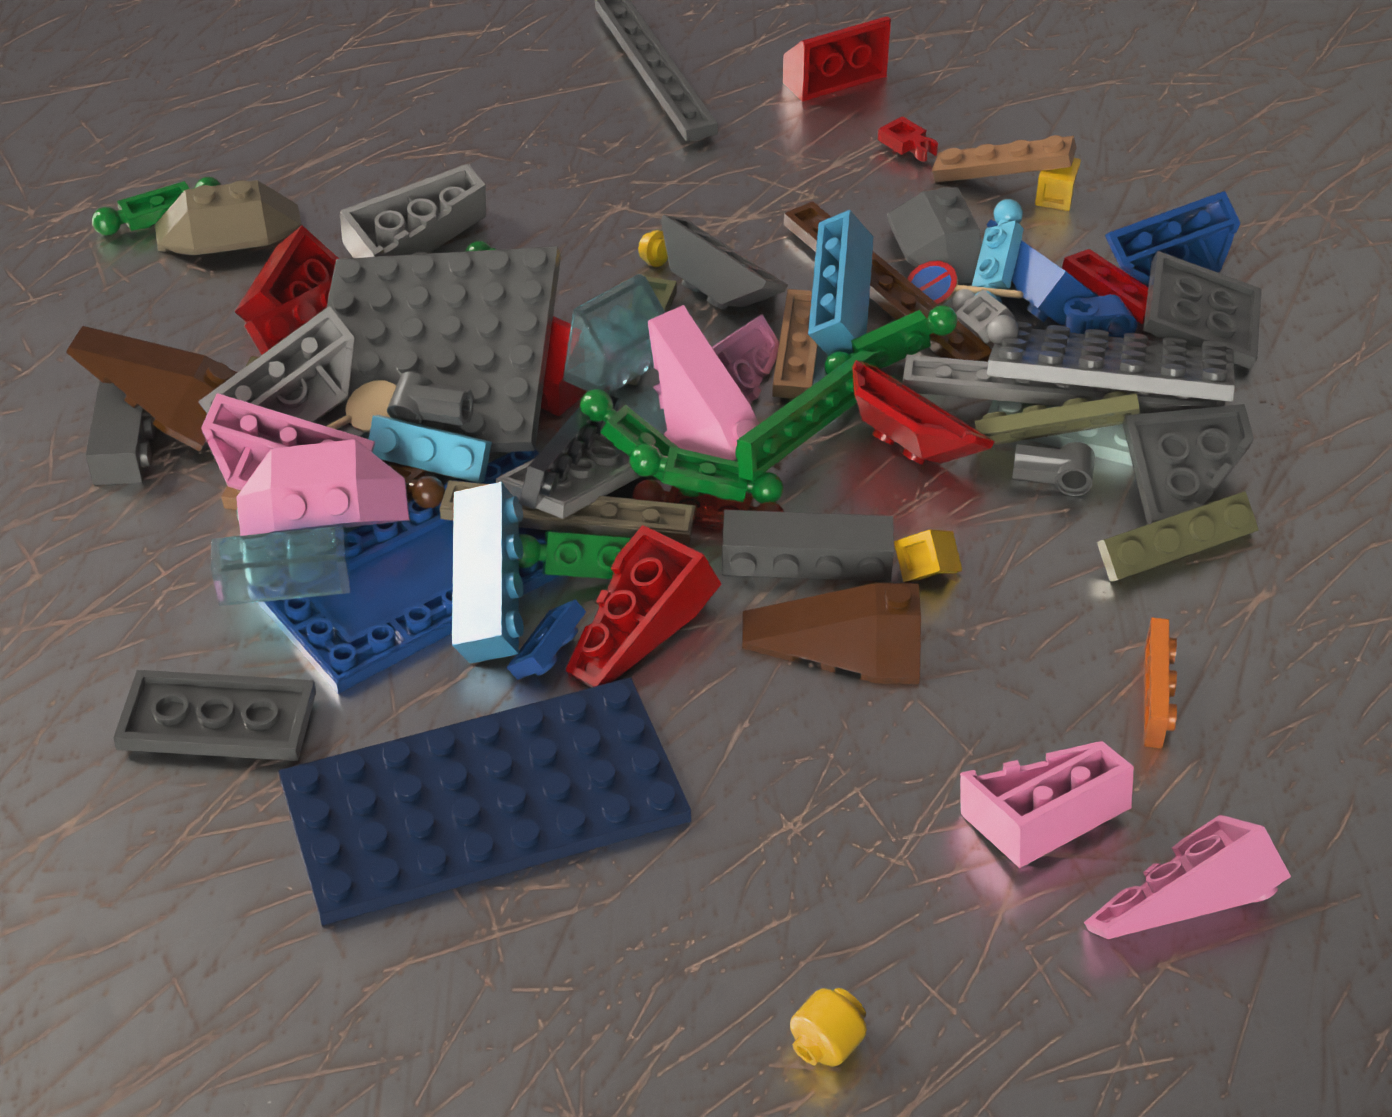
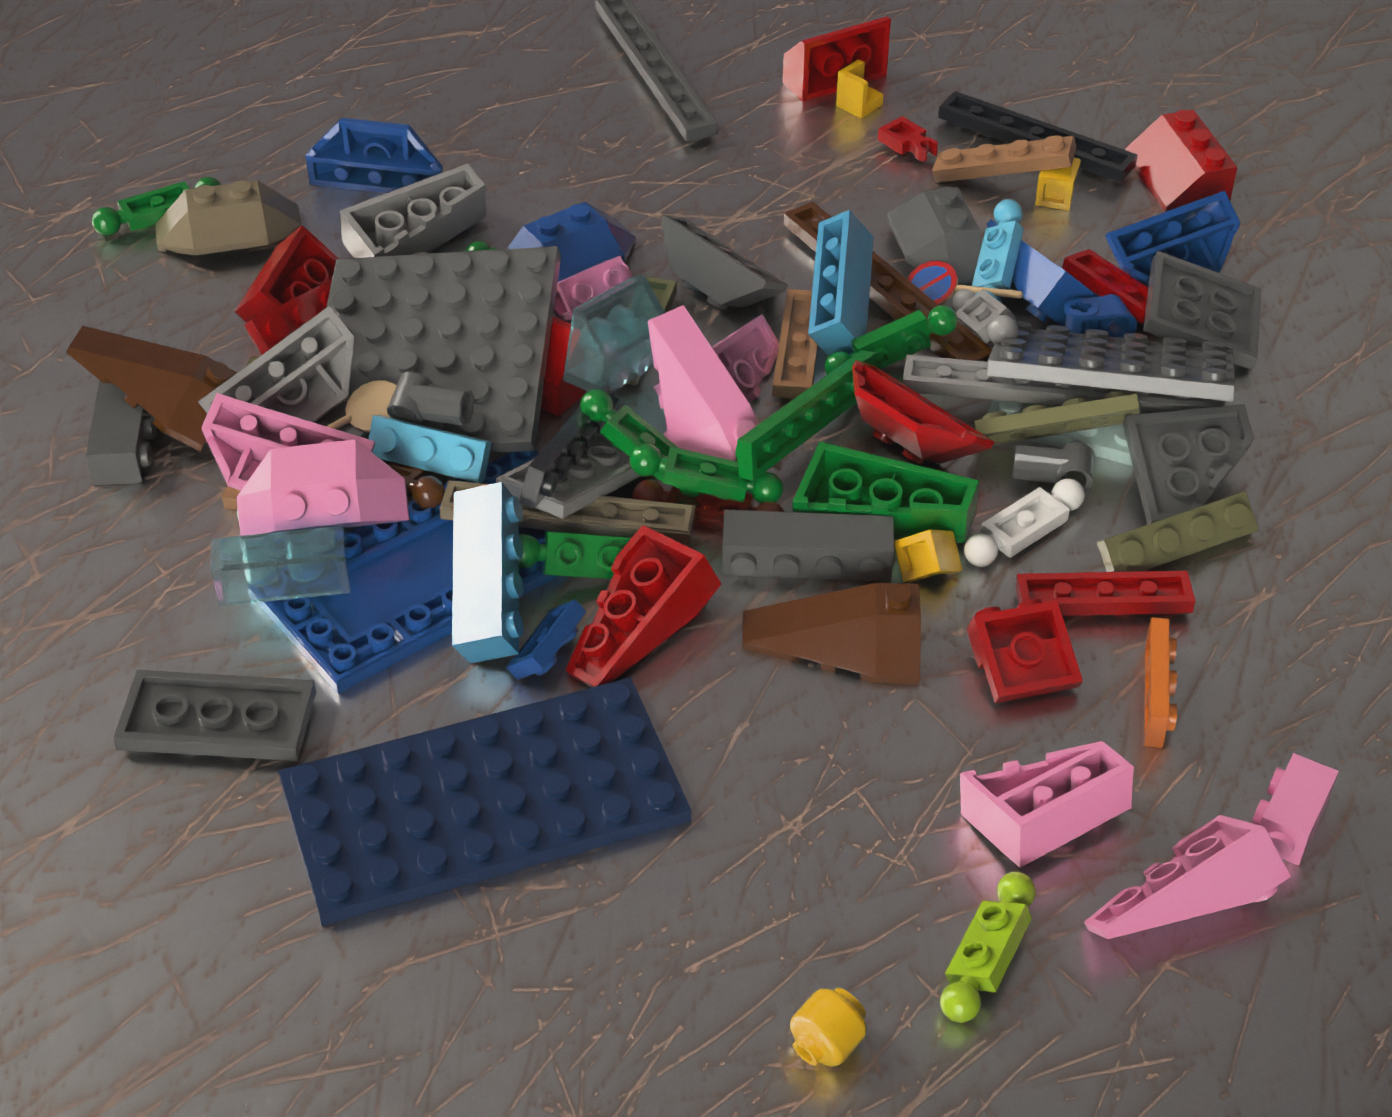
yellow plate [638,230,668,267] -> none
none -> blue wedge [305,118,443,193]
none -> blue wedge [507,202,636,282]
none -> bright pink brick [554,256,635,321]
none -> green wedge [792,441,979,543]
none -> yellow panel [836,59,884,119]
none -> black plate [938,91,1138,183]
none -> lime plate [940,872,1036,1023]
none -> white plate [964,478,1085,567]
none -> red plate [967,599,1083,704]
none -> red plate [1015,571,1196,616]
none -> red slope [1125,110,1238,212]
none -> bright pink brick [1252,753,1339,866]

